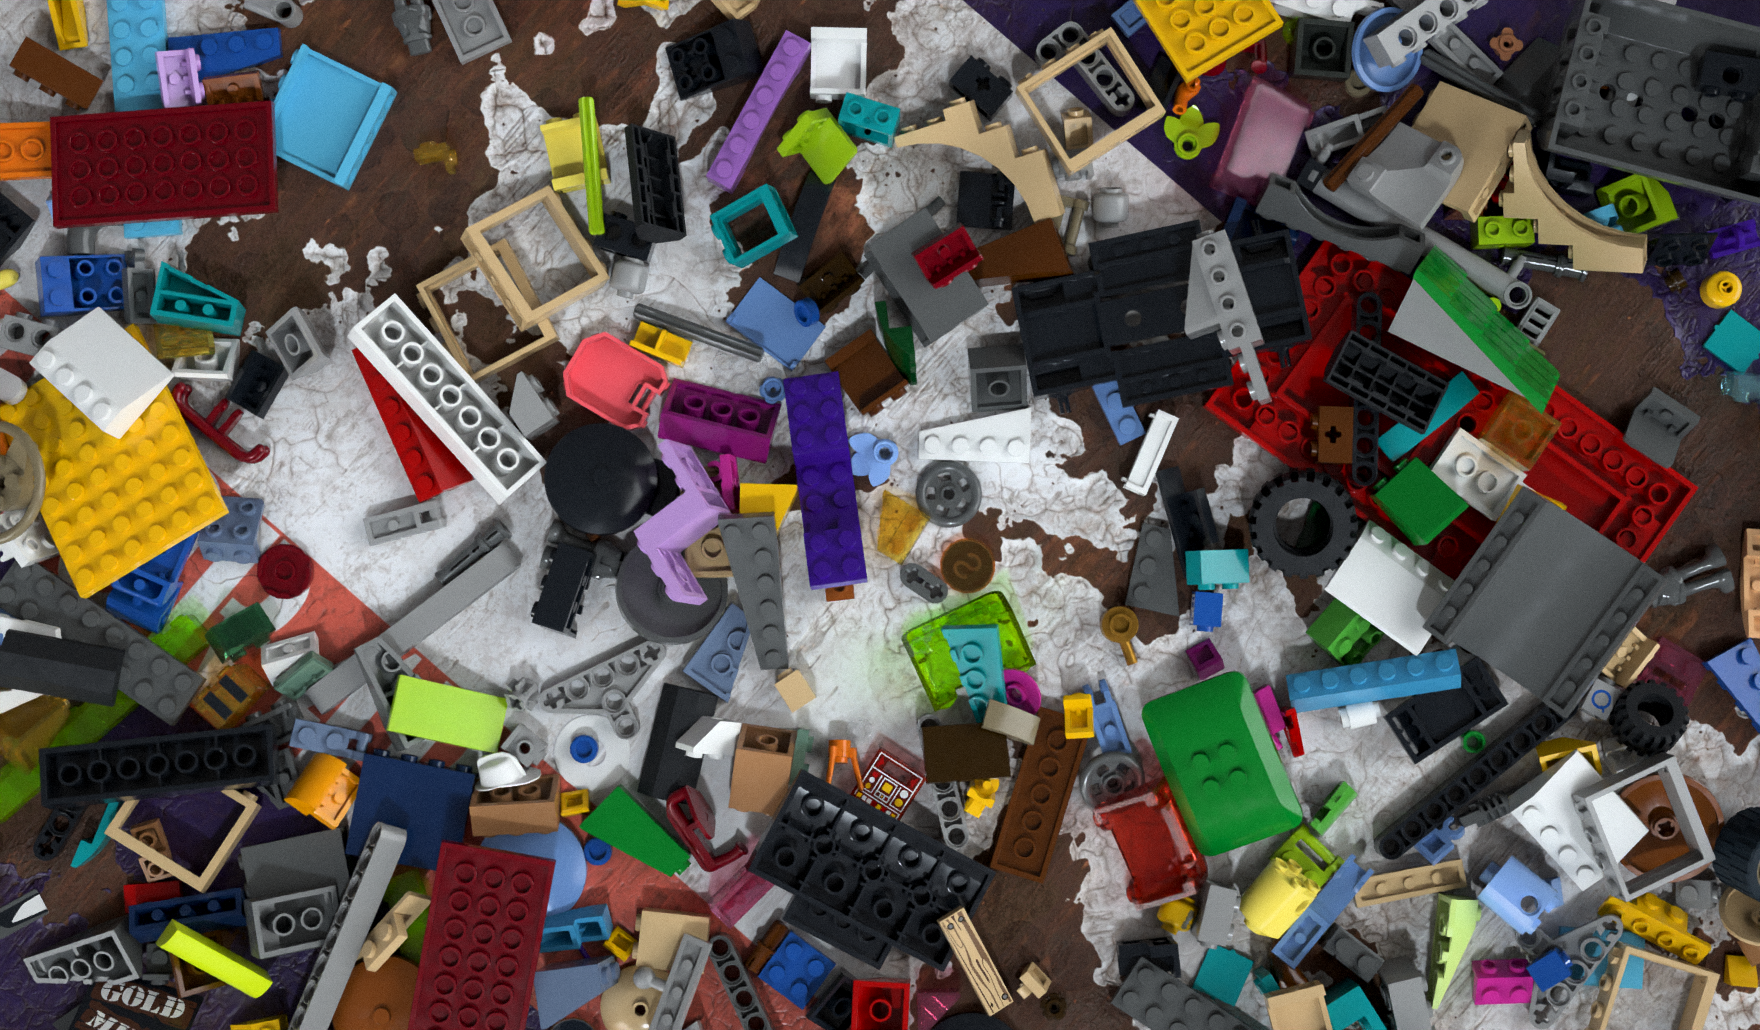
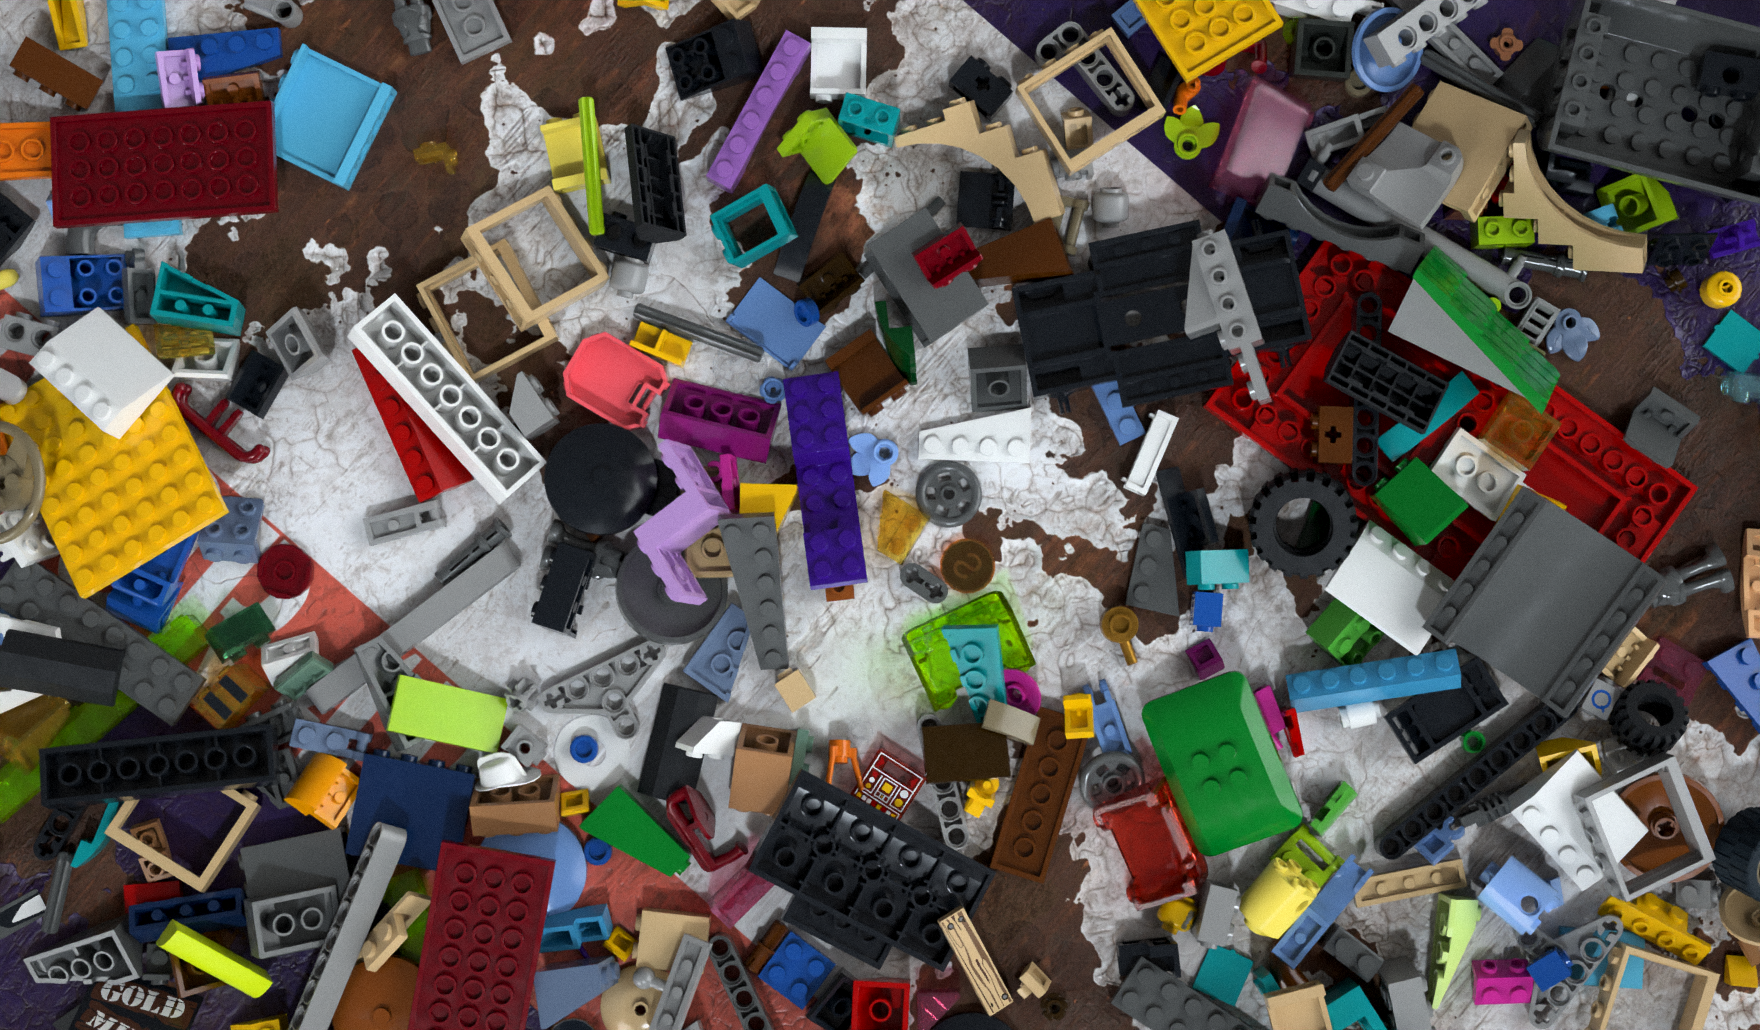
none -> dark grey axle [41,851,75,934]
none -> sand blue plate [1546,308,1600,362]

